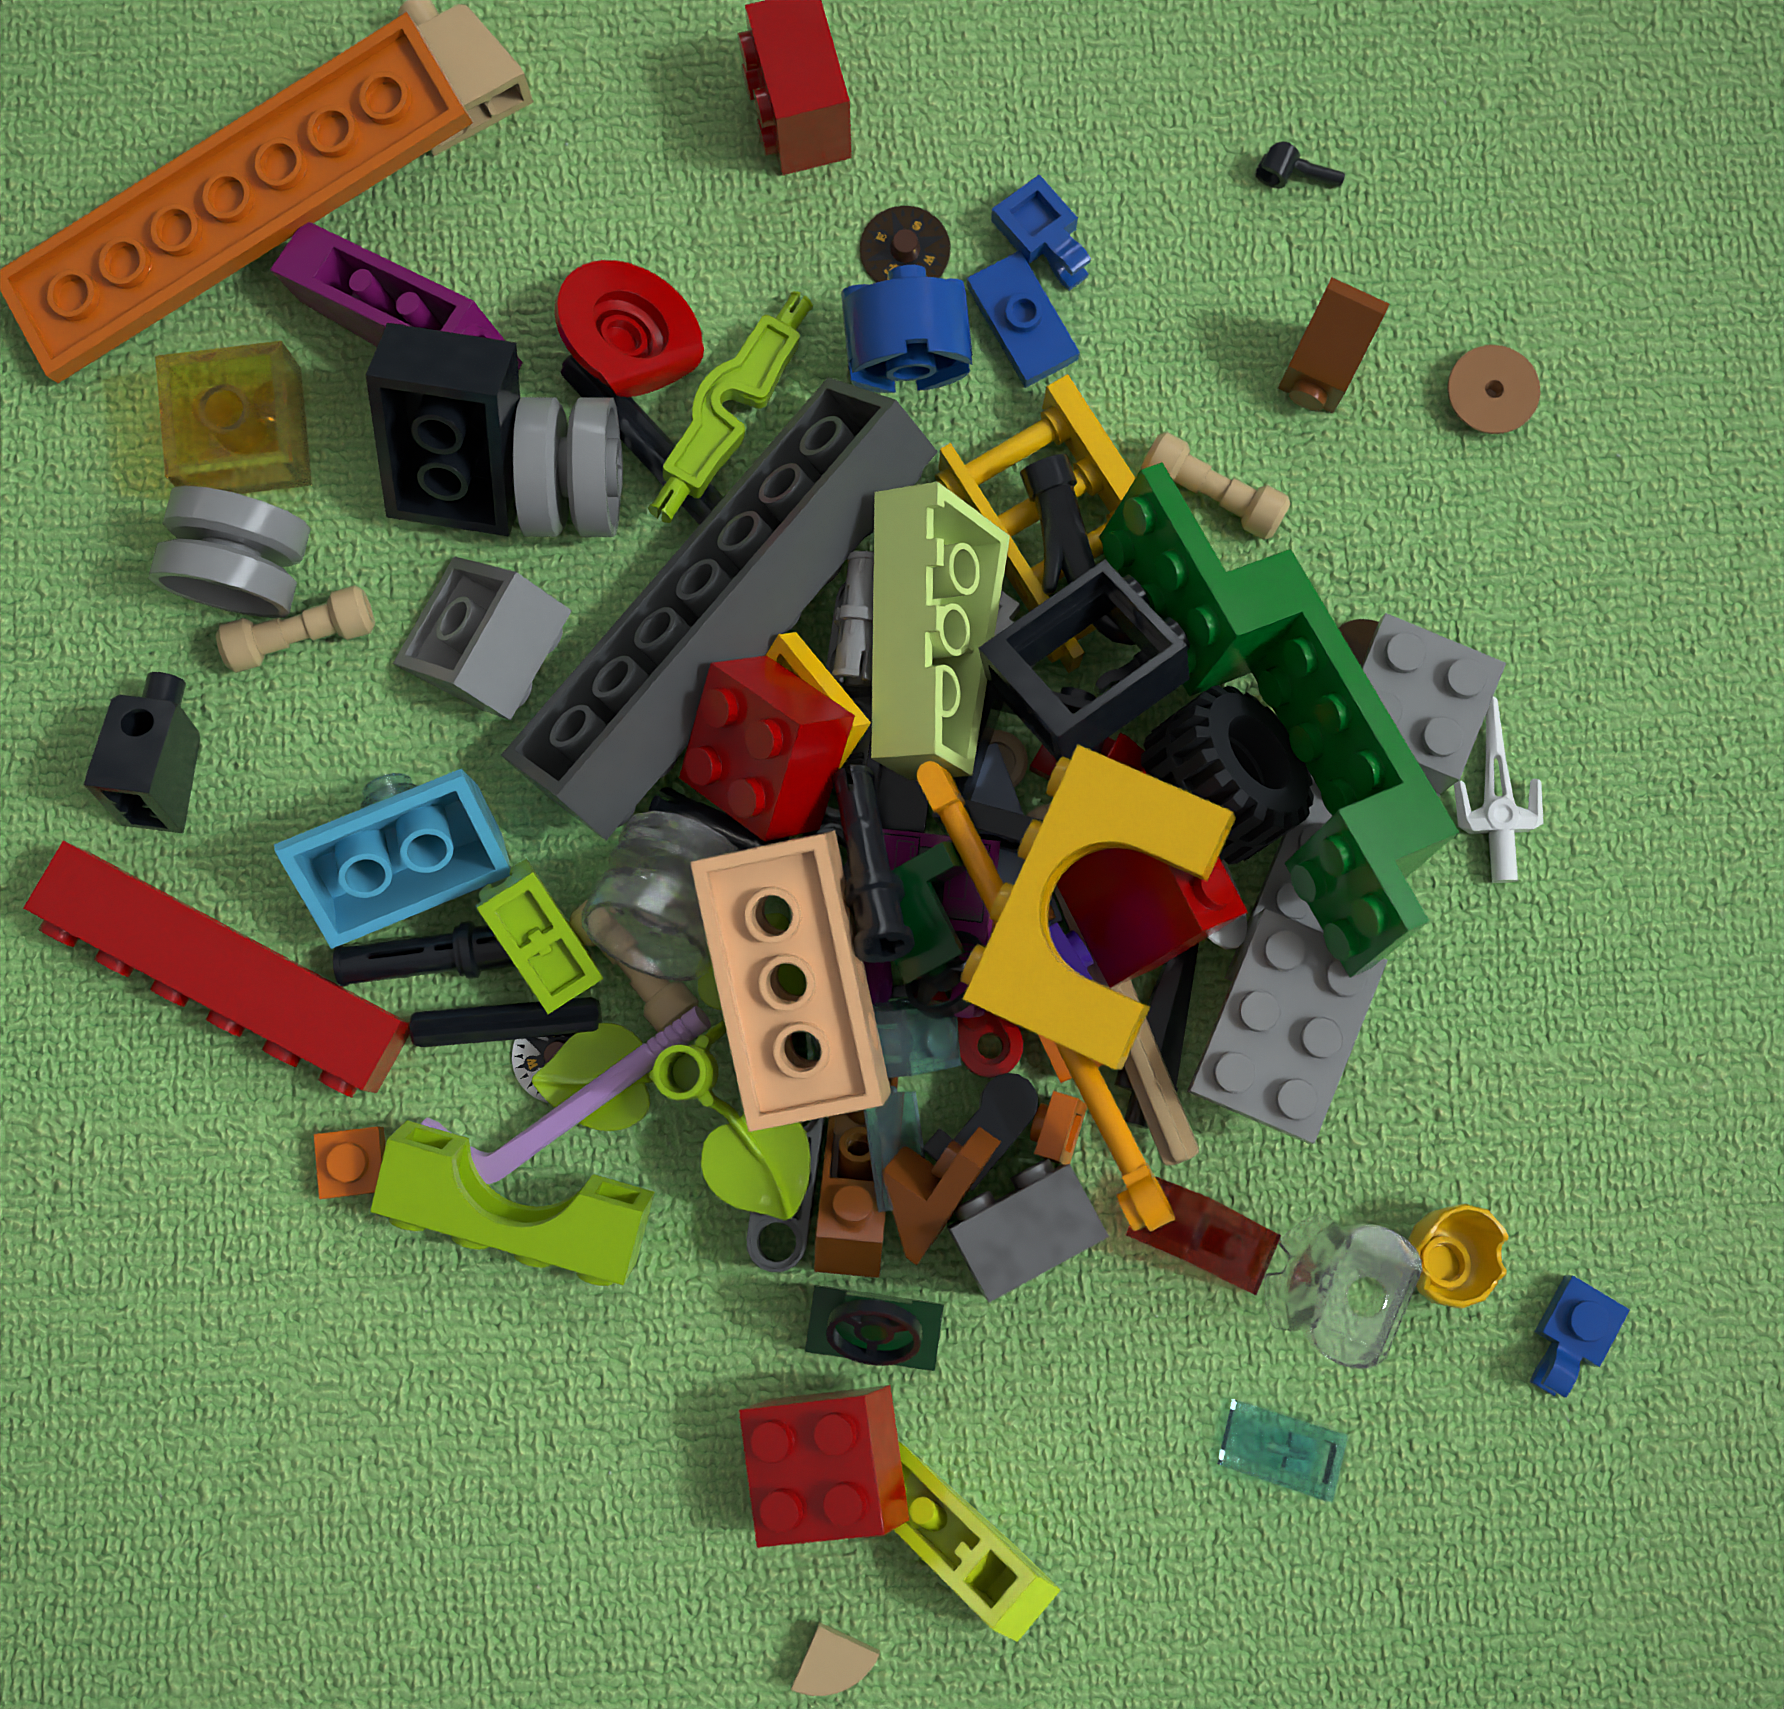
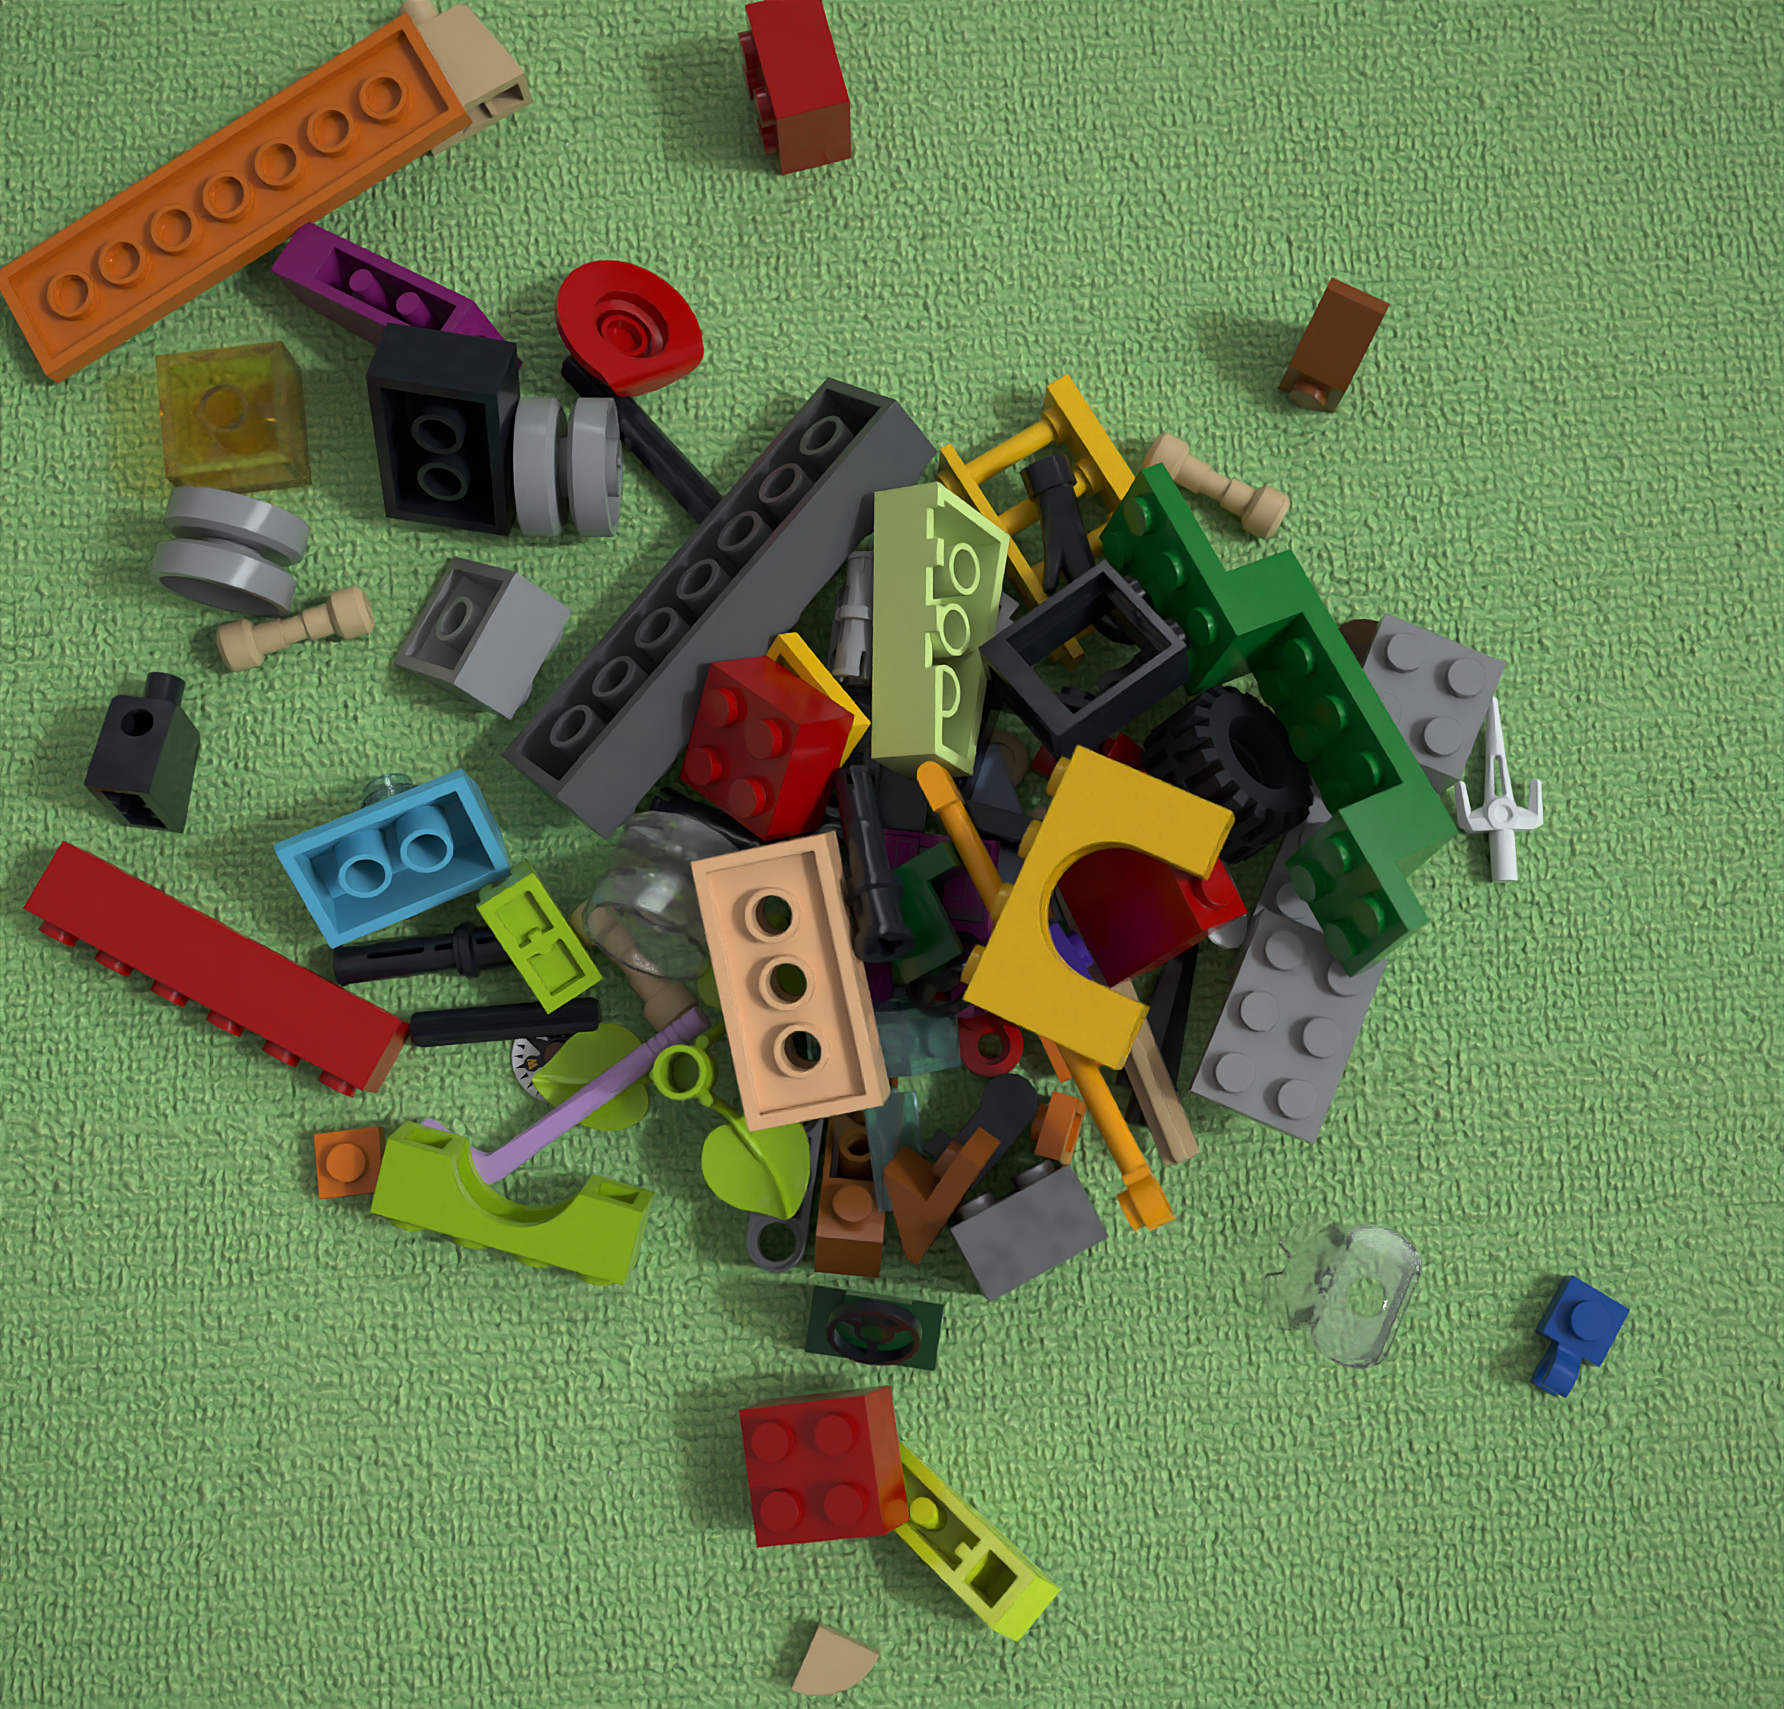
lime piece [648,291,813,523] -> none
blue brick [841,265,973,393] -> none
piece [860,205,950,283] -> none
blue plate [966,250,1080,388] -> none
blue plate [991,174,1091,291] -> none
clear red slope [1126,1176,1281,1295] -> none
clear light blue slope [1217,1399,1348,1502] -> none
black hand [1255,141,1345,189] -> none
yellow hair [1406,1204,1508,1309] -> none
medium nougat piece [1448,345,1540,434] -> none

